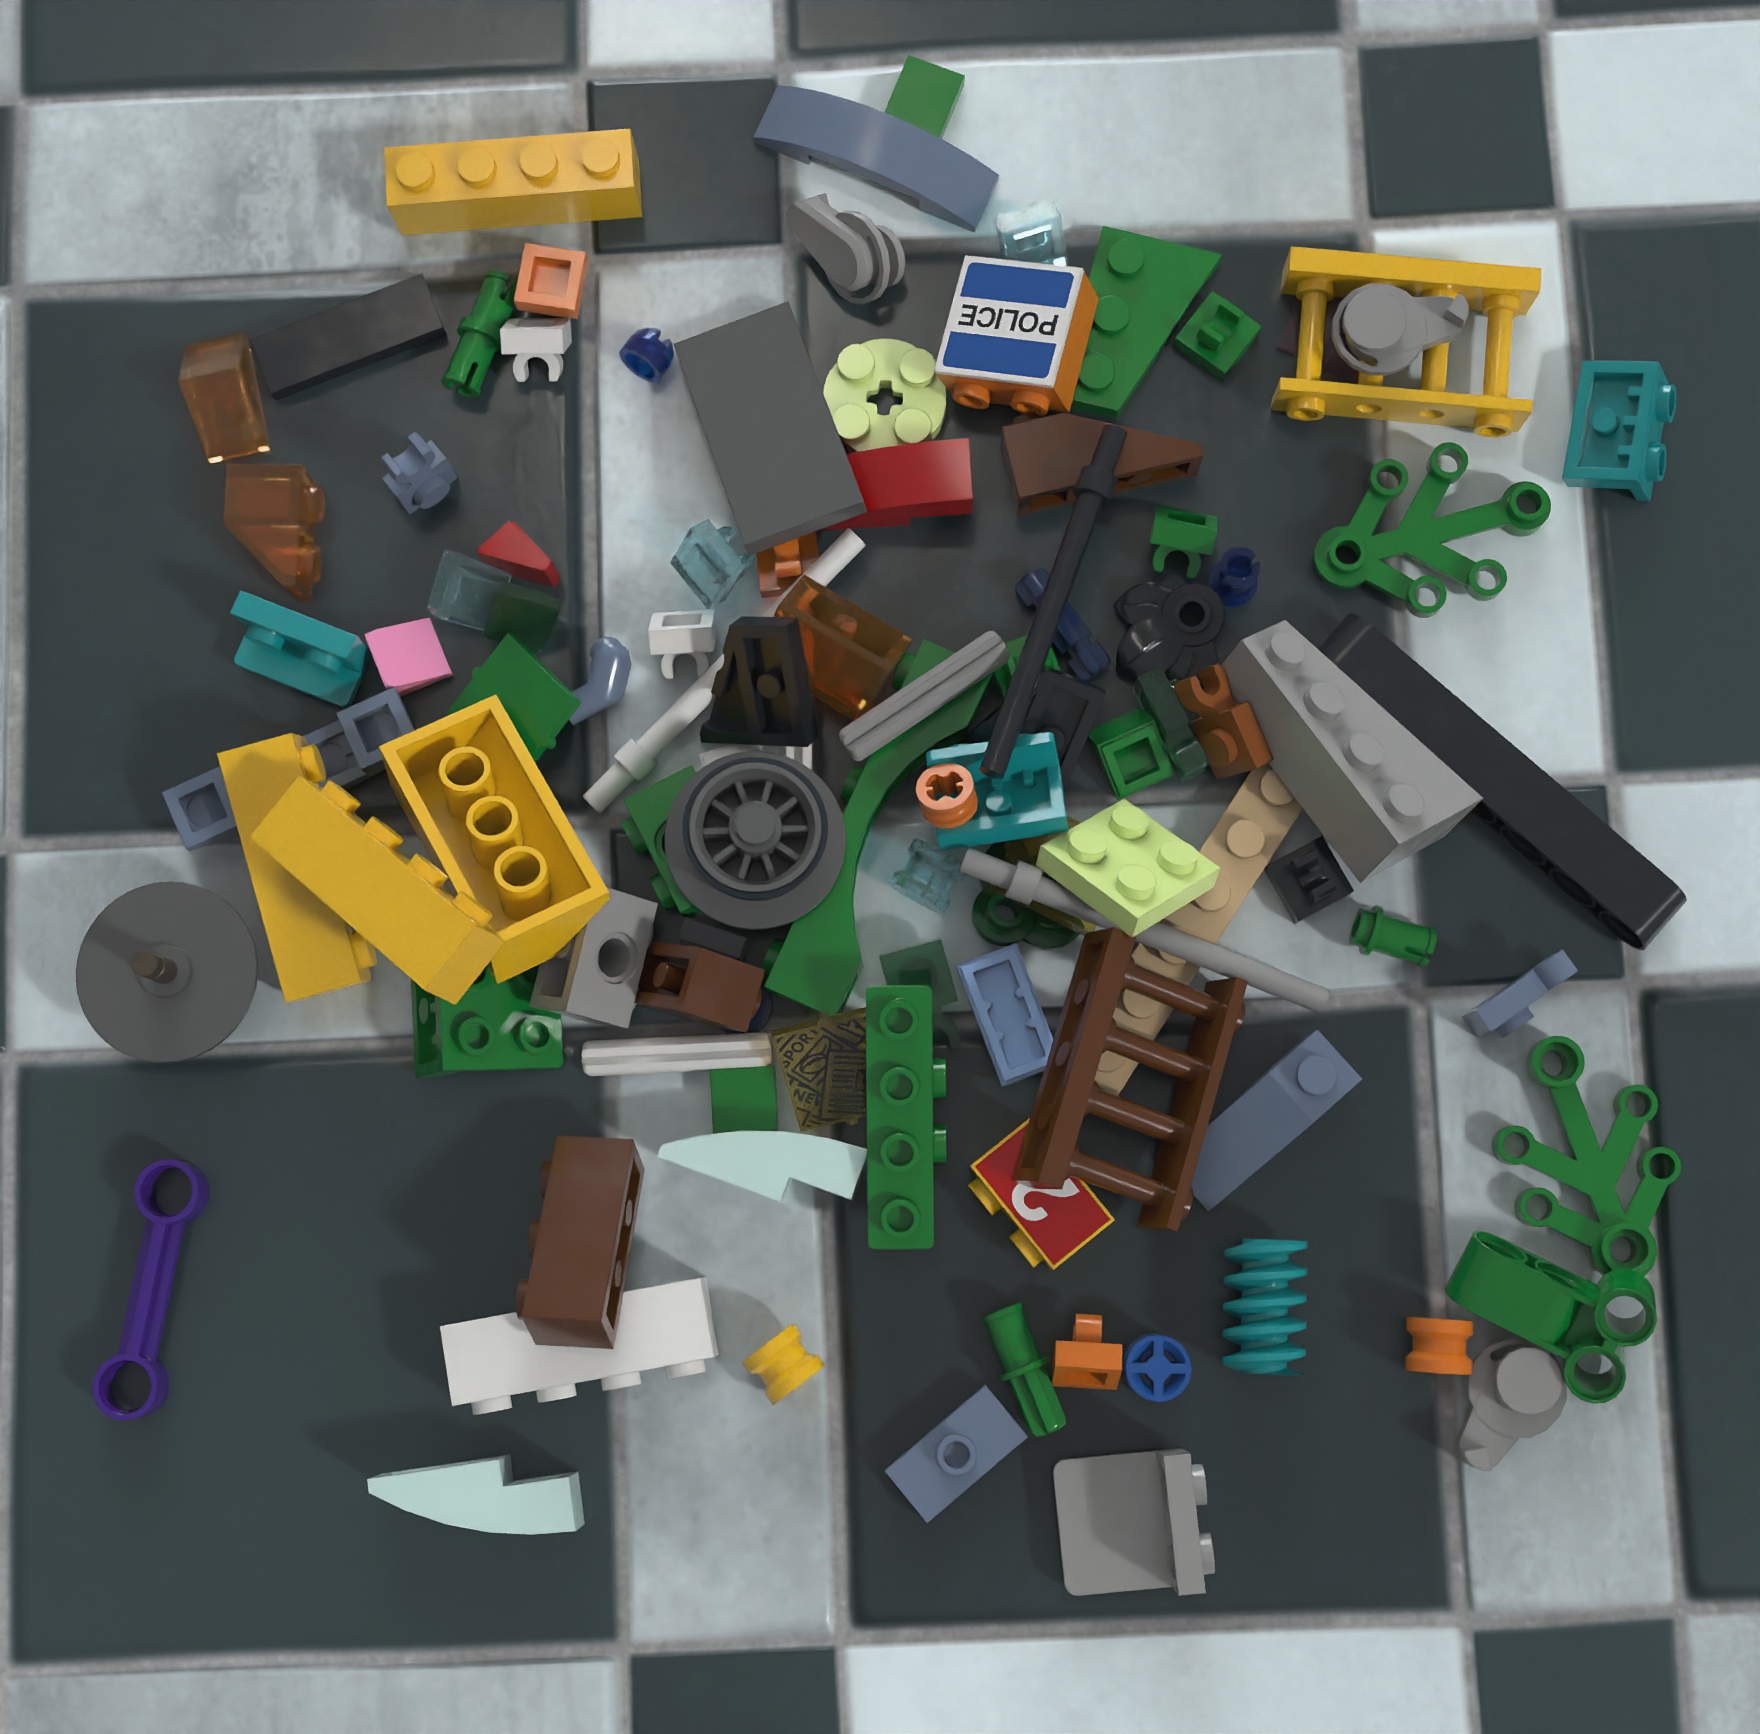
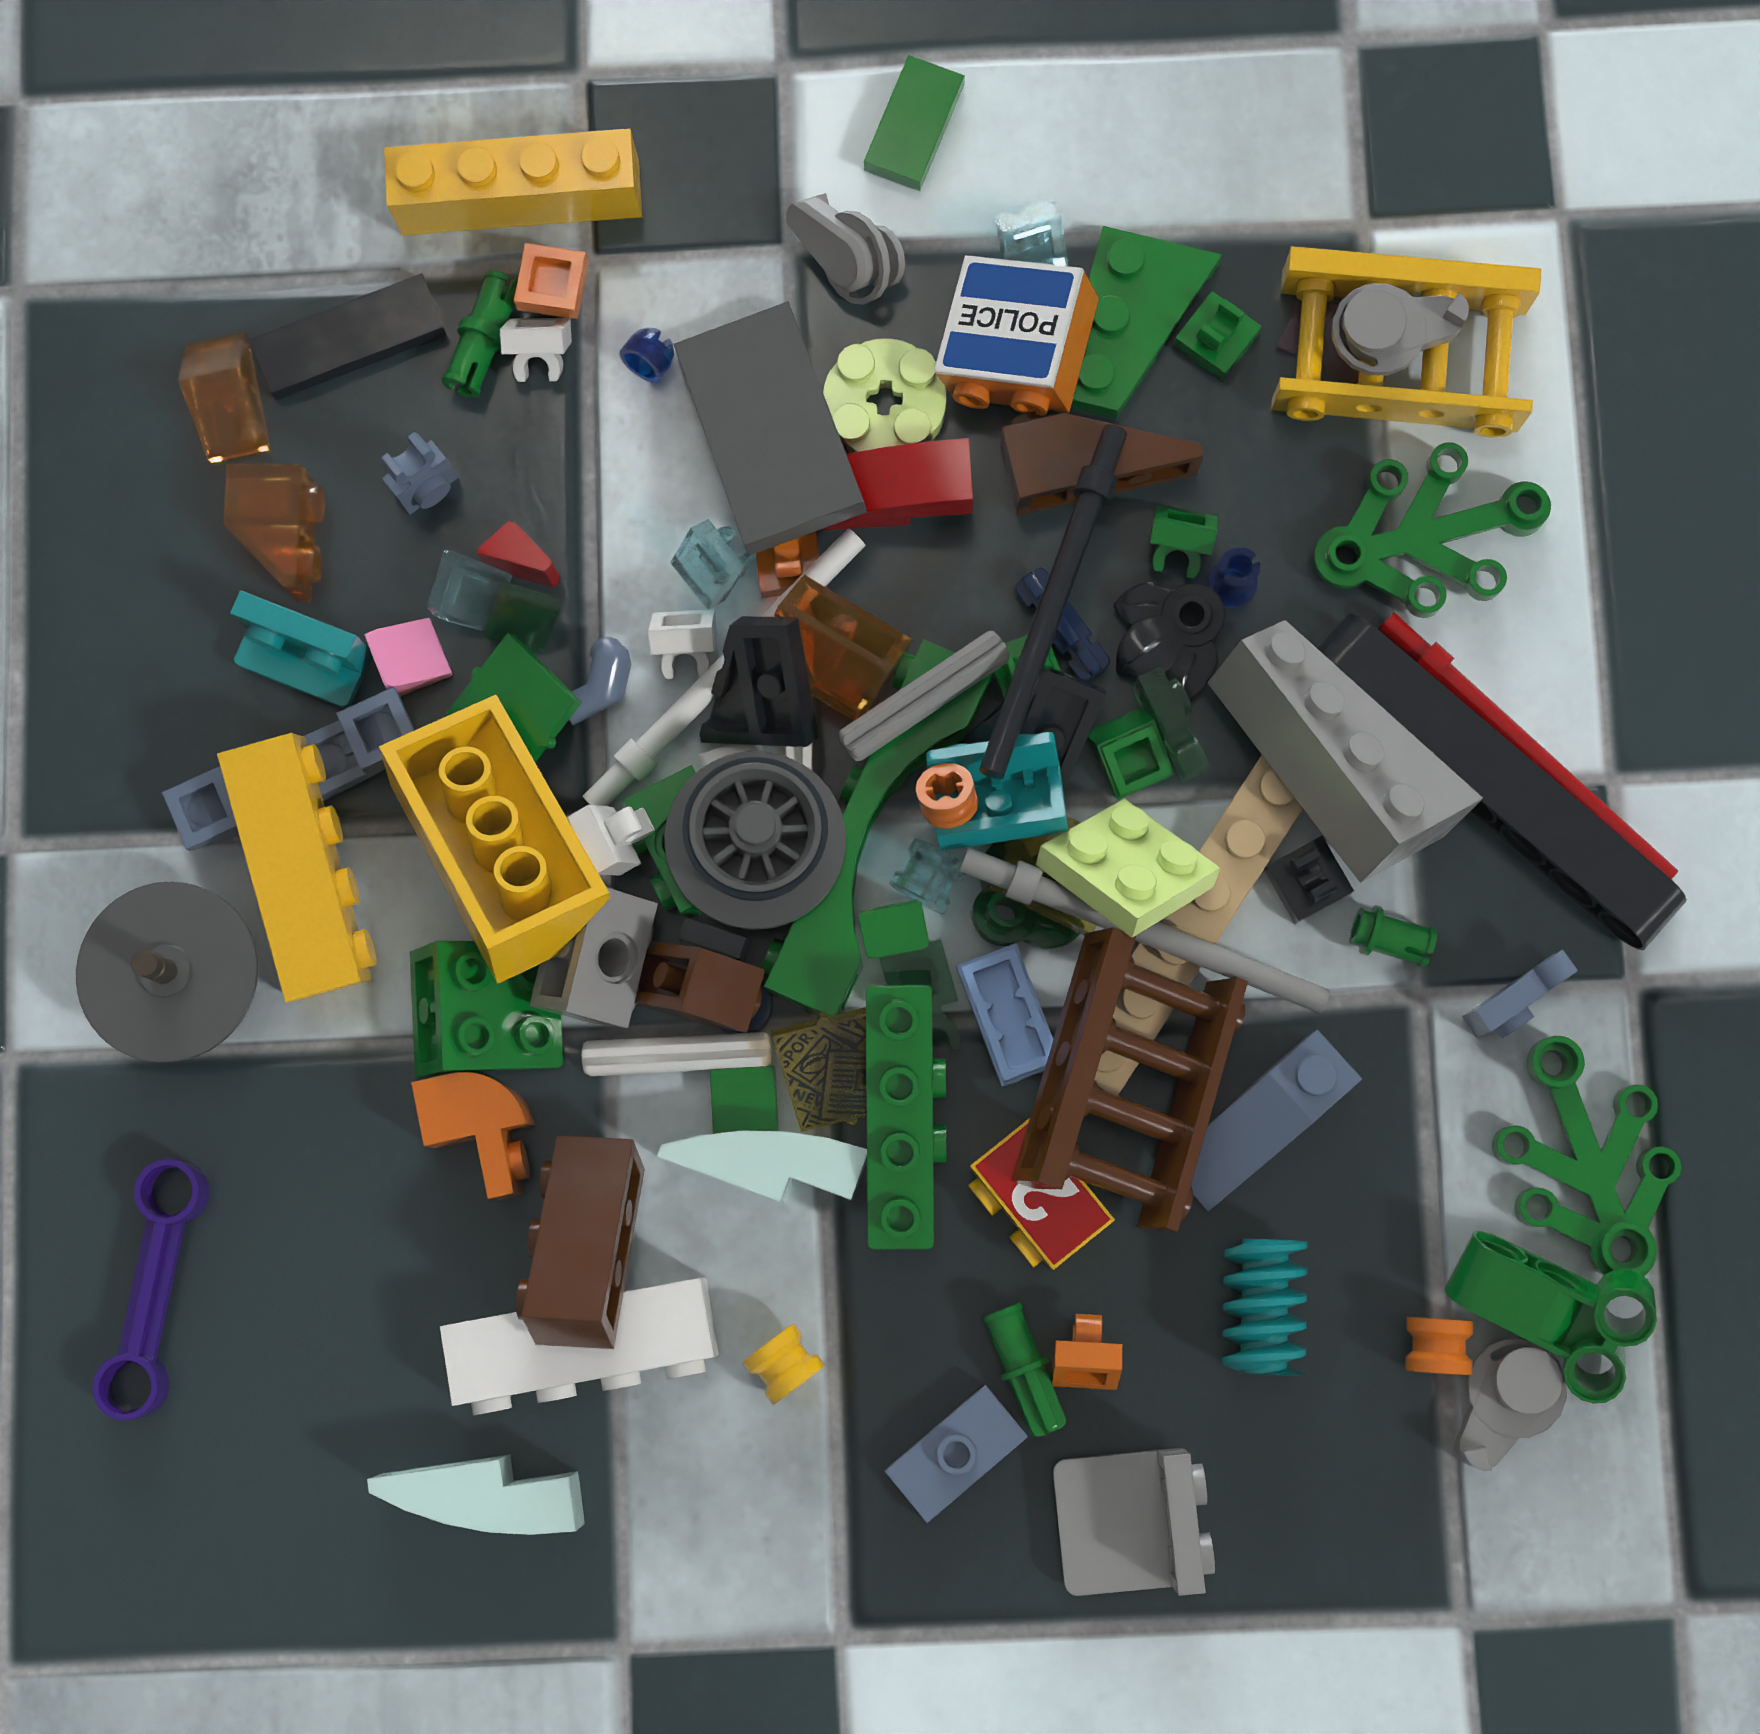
yellow brick [250,775,506,1005] -> none
sand blue slope [753,85,999,233] -> none
blue wheel [1122,1333,1192,1402] -> none
dark orange plate [1175,663,1274,780] -> none
teal bracket [1562,361,1677,501] -> none
none -> orange brick [411,1072,536,1200]
none -> white tile [567,805,655,875]
none -> green slope [858,899,929,959]
none -> red bar [1378,612,1679,880]

